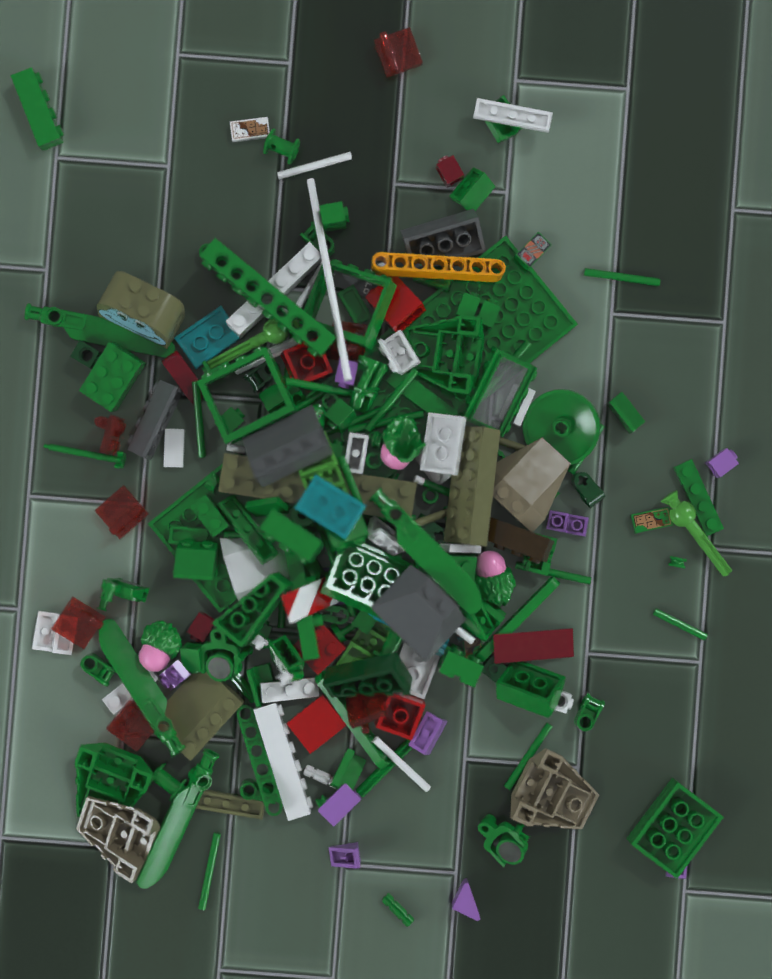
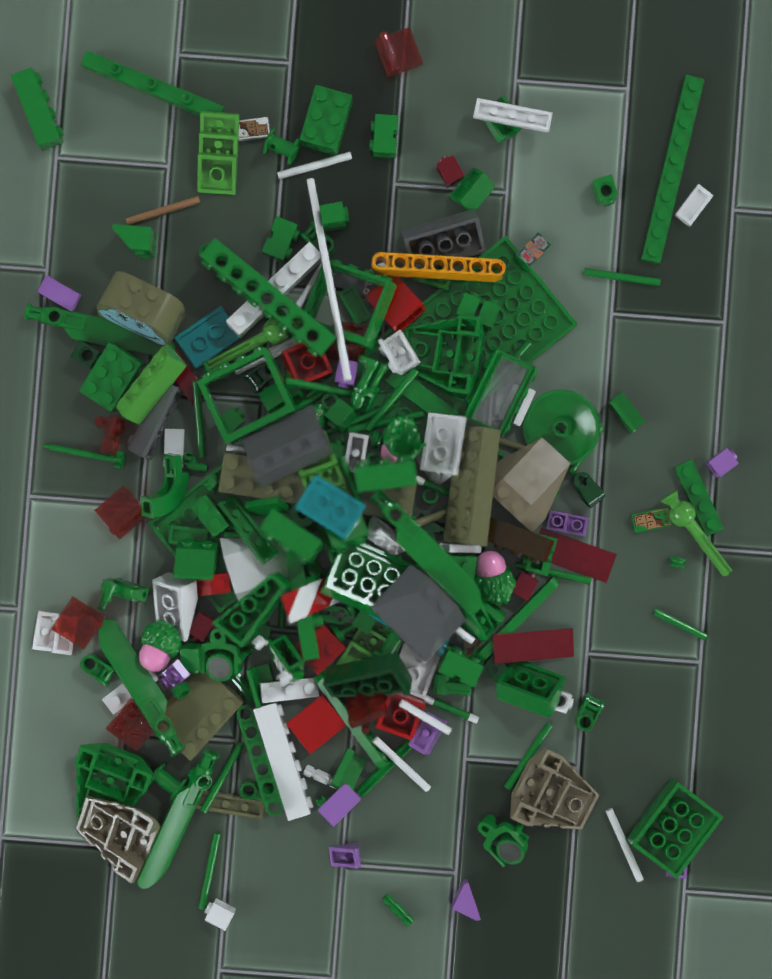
none -> medium lavender slope [37,275,82,312]
none -> green piece [81,50,226,116]
none -> green slope [112,224,157,260]
none -> bright green slope [116,344,187,425]
none -> medium nougat bar [126,196,201,225]
none -> green arch [141,453,189,518]
none -> white slope [152,572,198,642]
none -> green axle [172,682,191,700]
none -> green arm [183,451,208,473]
none -> red slope [193,572,233,596]
none -> bright green slope [197,111,240,195]
none -> green bar [200,741,245,813]
none -> white brick [204,898,236,931]
none -> green brick [262,216,300,263]
none -> green brick [300,85,353,155]
none -> green brick [354,454,417,492]
none -> green brick [370,114,398,158]
none -> white bar [398,699,452,735]
none -> green bar [424,695,479,724]
none -> green piece [432,673,471,696]
none -> dark red brick [513,570,539,601]
none -> dark red sticker [539,527,617,583]
none -> green brick [591,174,618,207]
none -> white bar [606,808,644,882]
none -> green plate [641,75,705,264]
none -> white tile [674,184,714,227]

